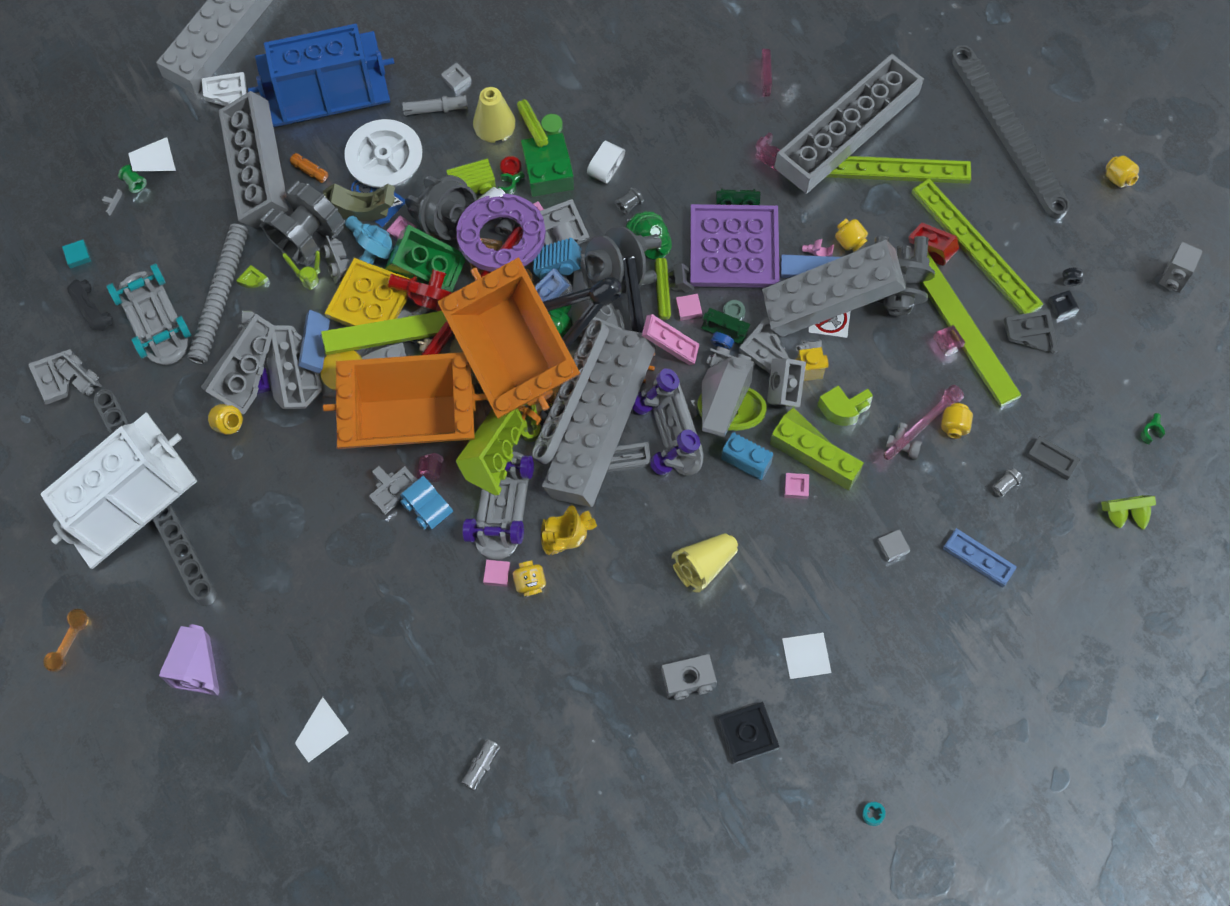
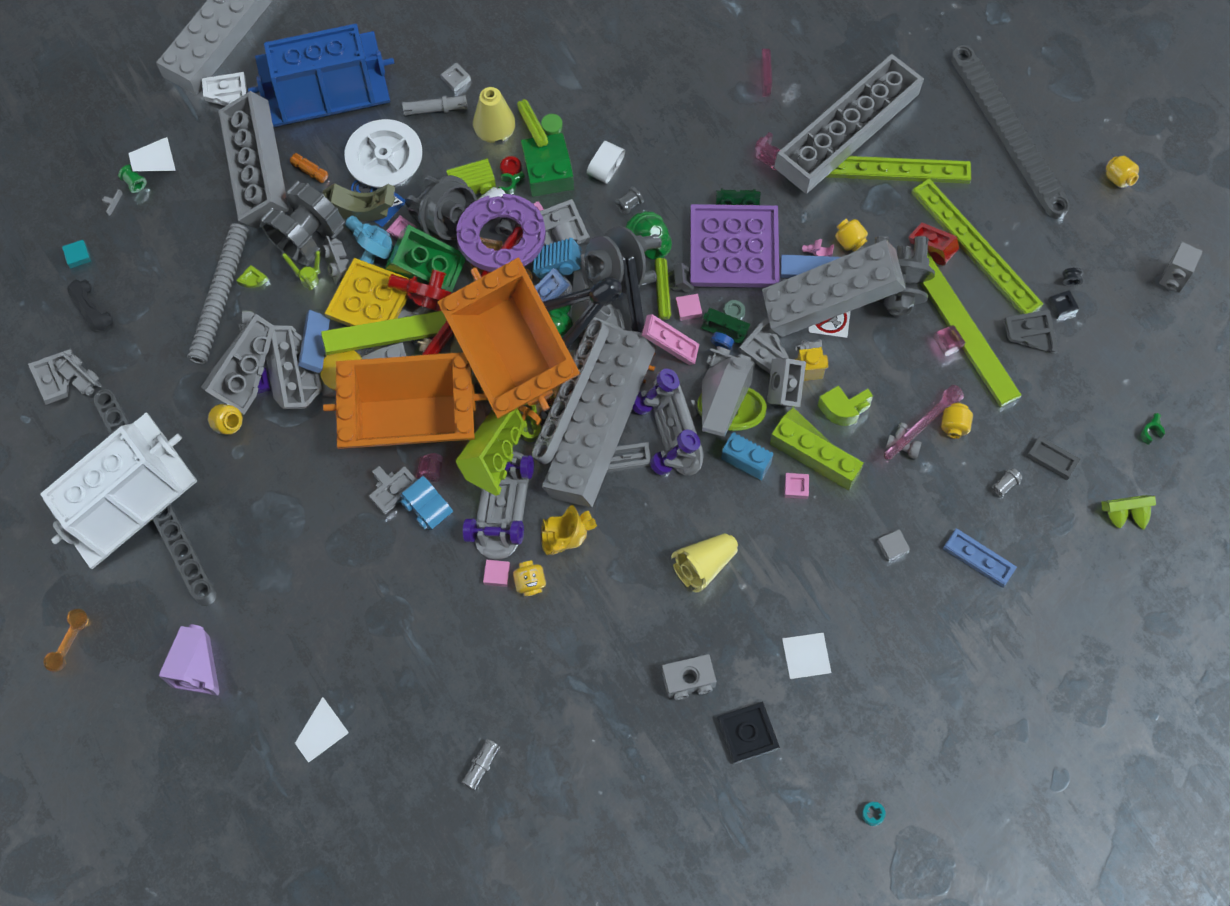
light grey piece [106,263,192,365] -> none

